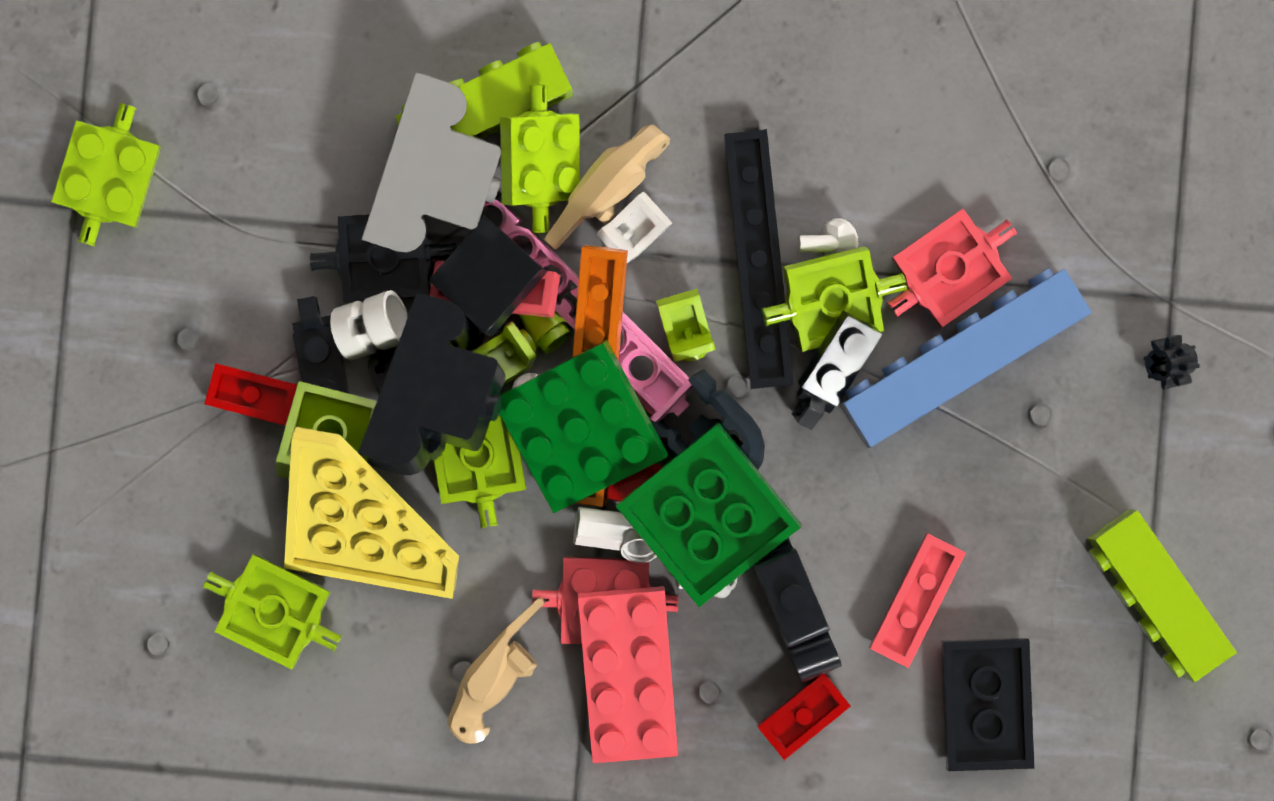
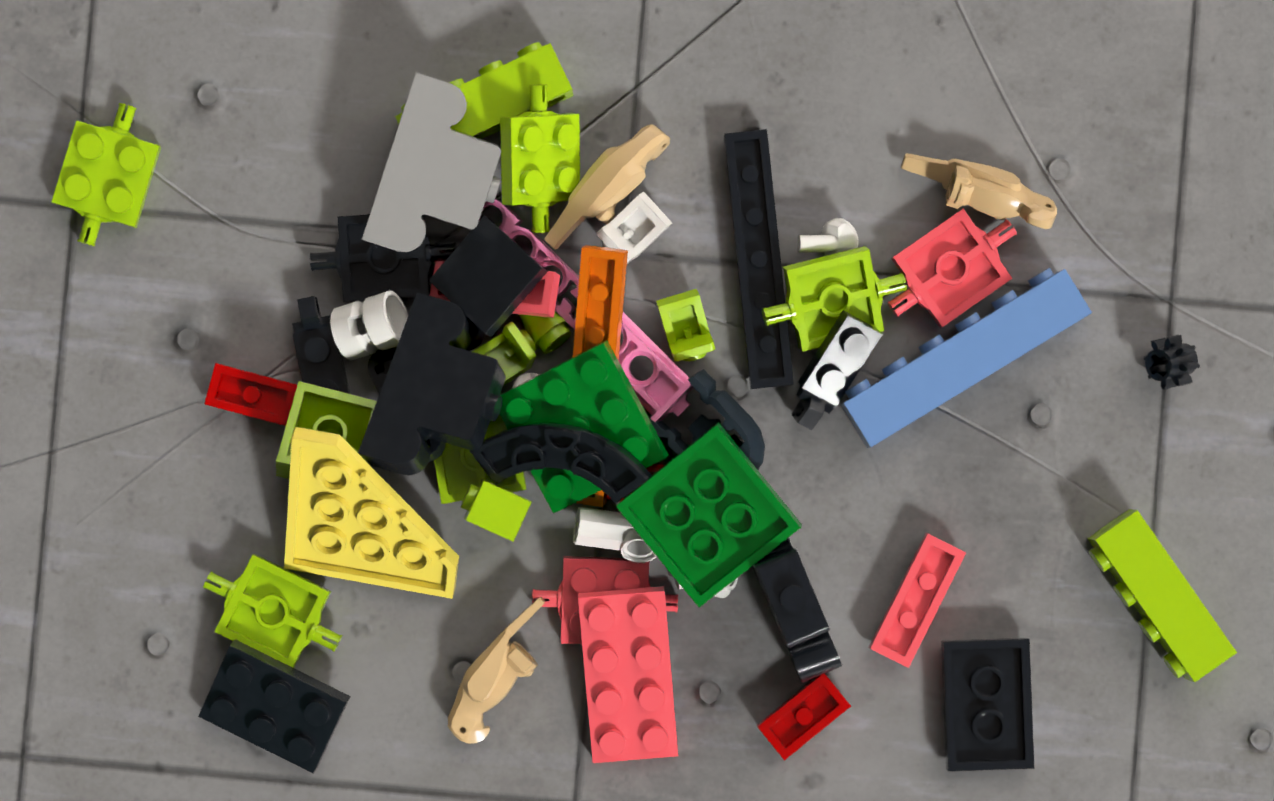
none -> black plate [198,639,351,774]
none -> lime brick [460,479,532,542]
none -> black tile [469,423,652,504]
none -> tan animal [901,153,1057,229]

